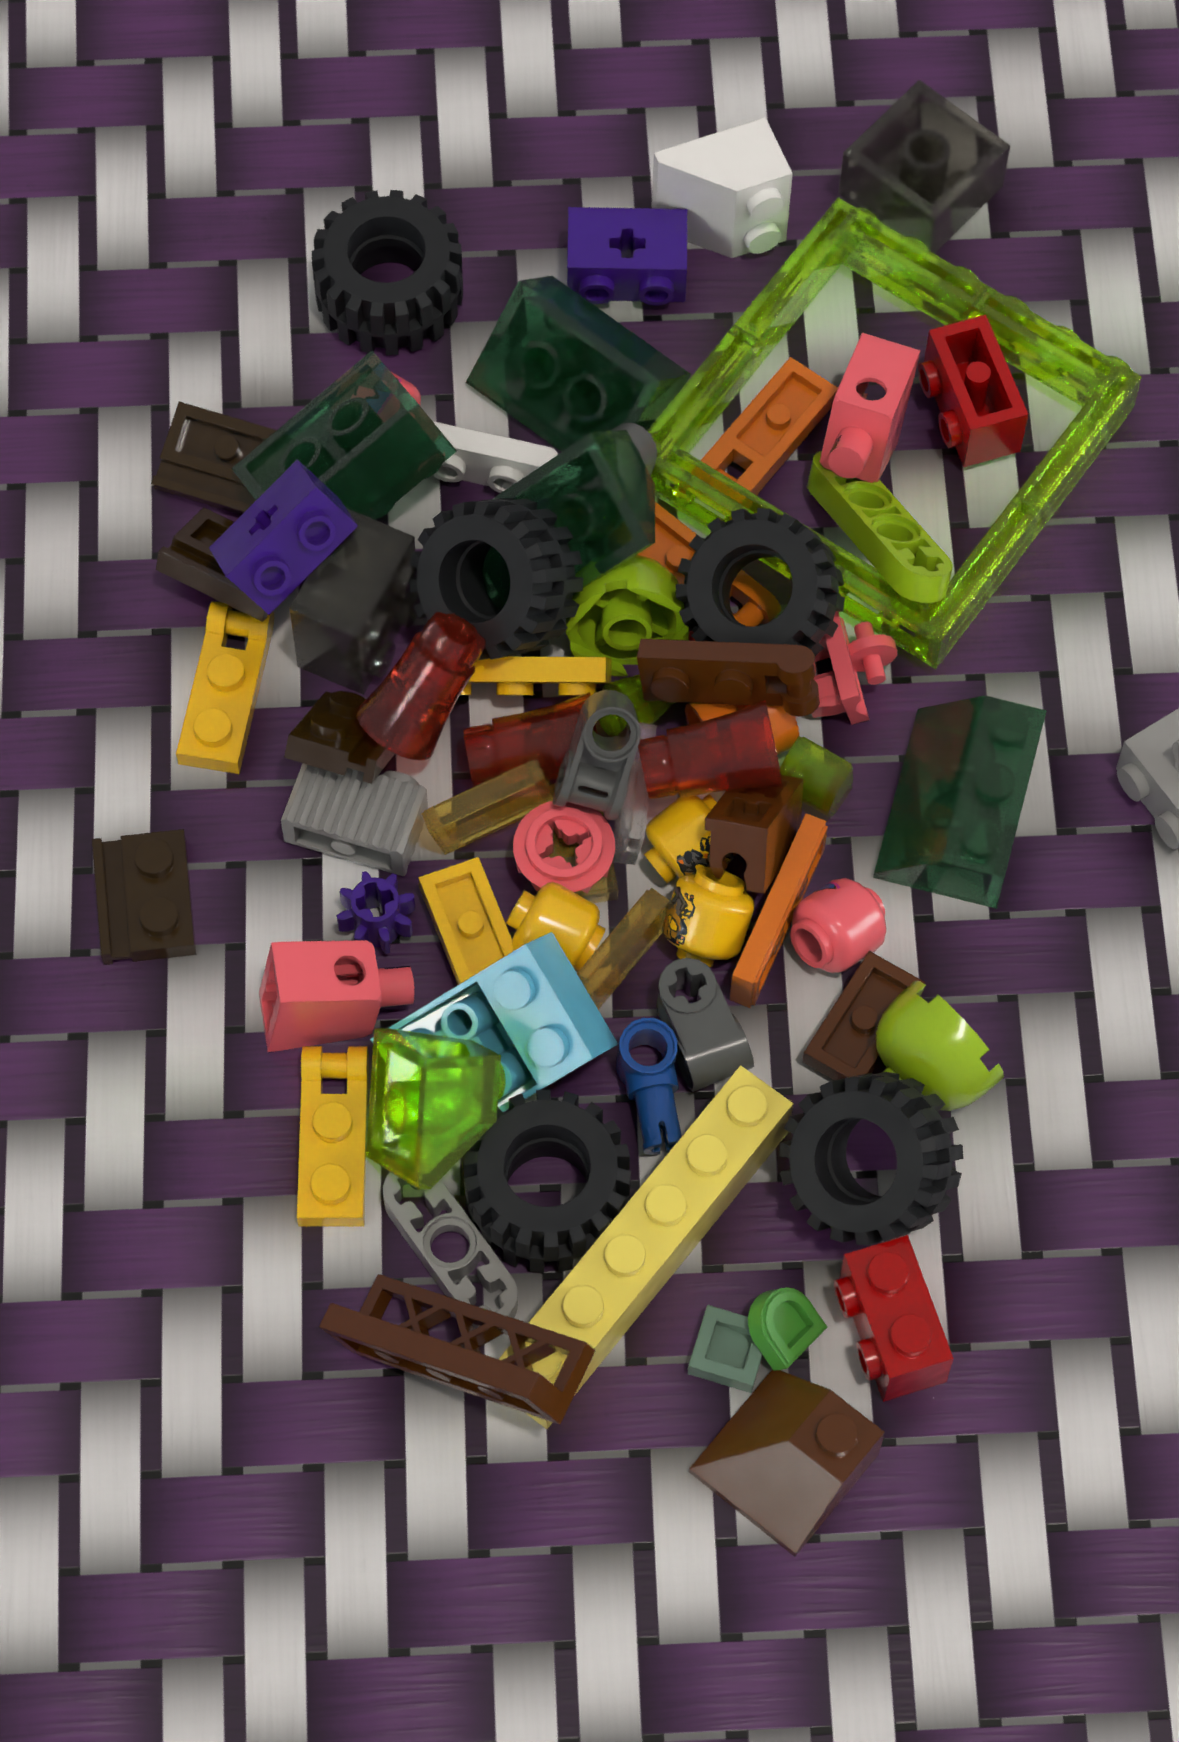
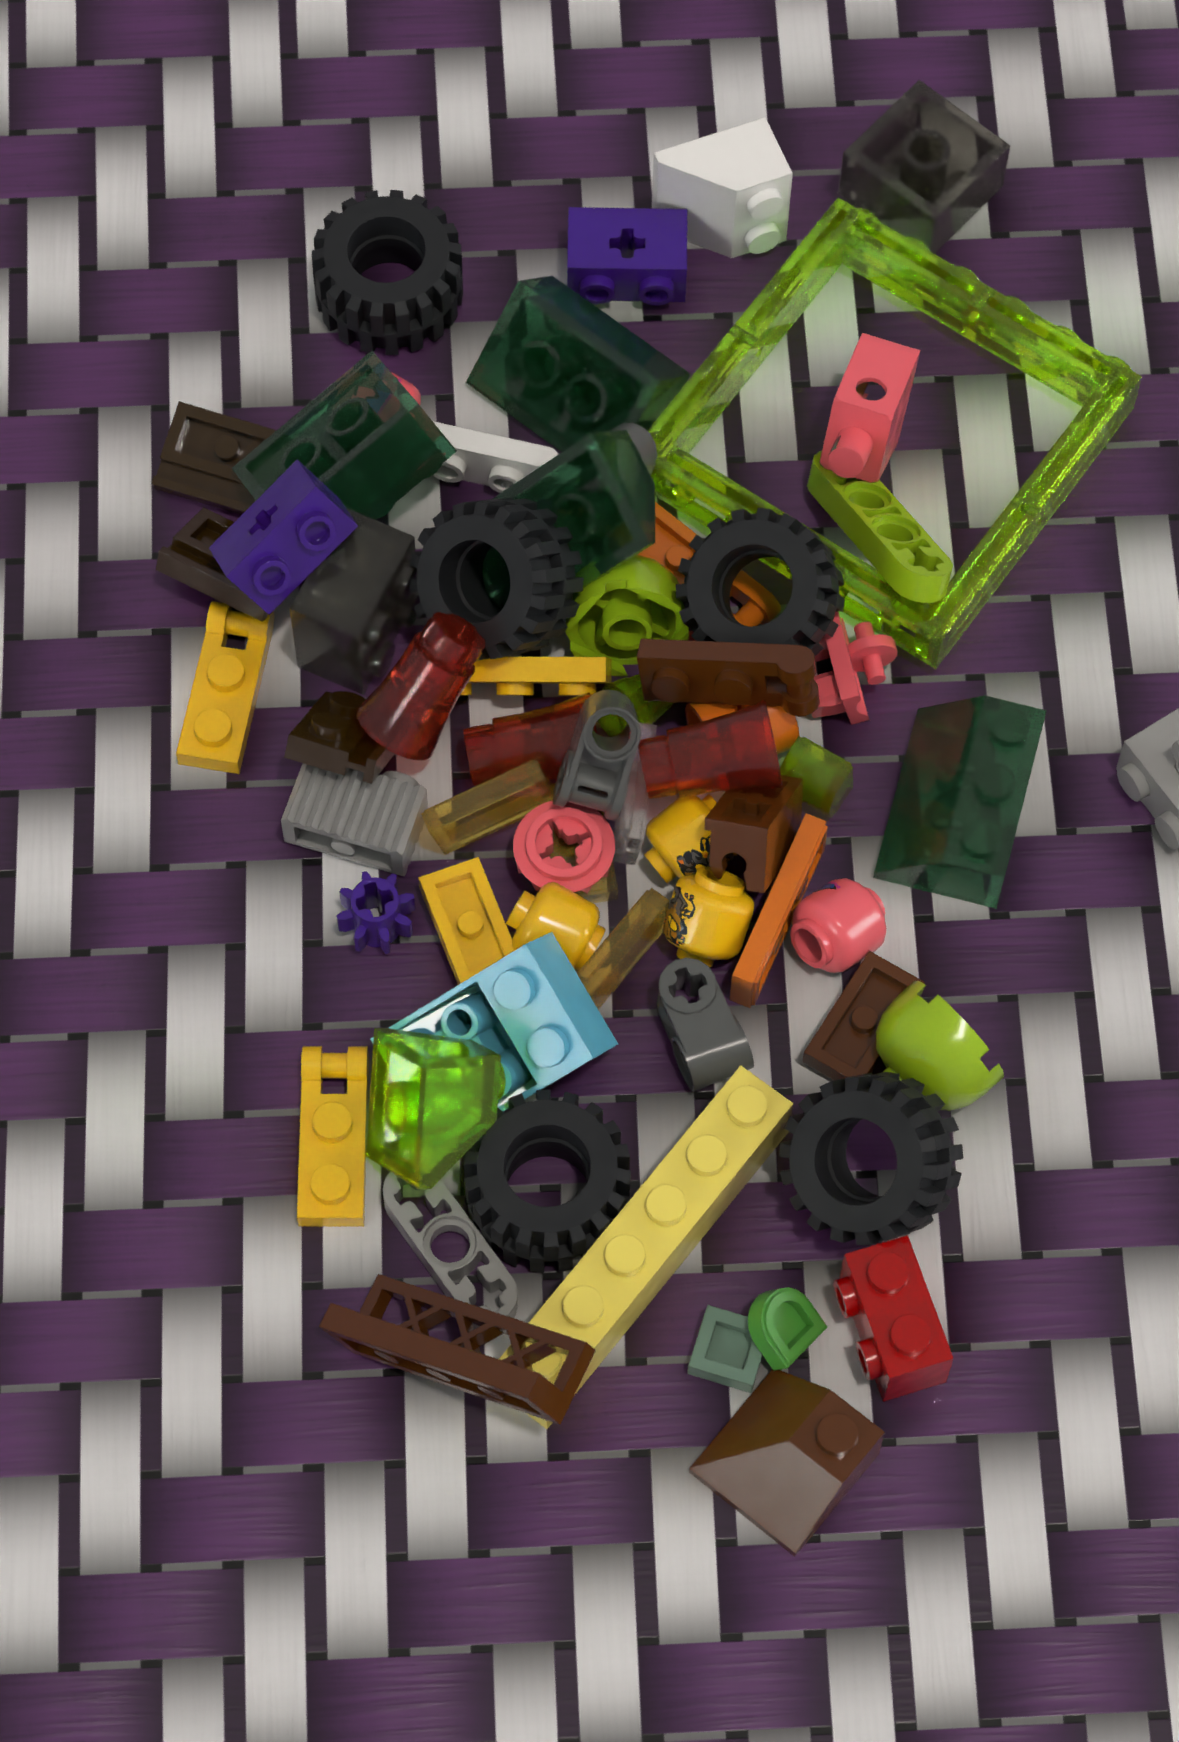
dark brown plate [92,829,197,965] -> none
coral torso [259,940,414,1052] -> none
blue pin [616,1018,682,1155] -> none
orange plate [689,357,838,511] -> none
red brick [918,314,1028,467] -> none

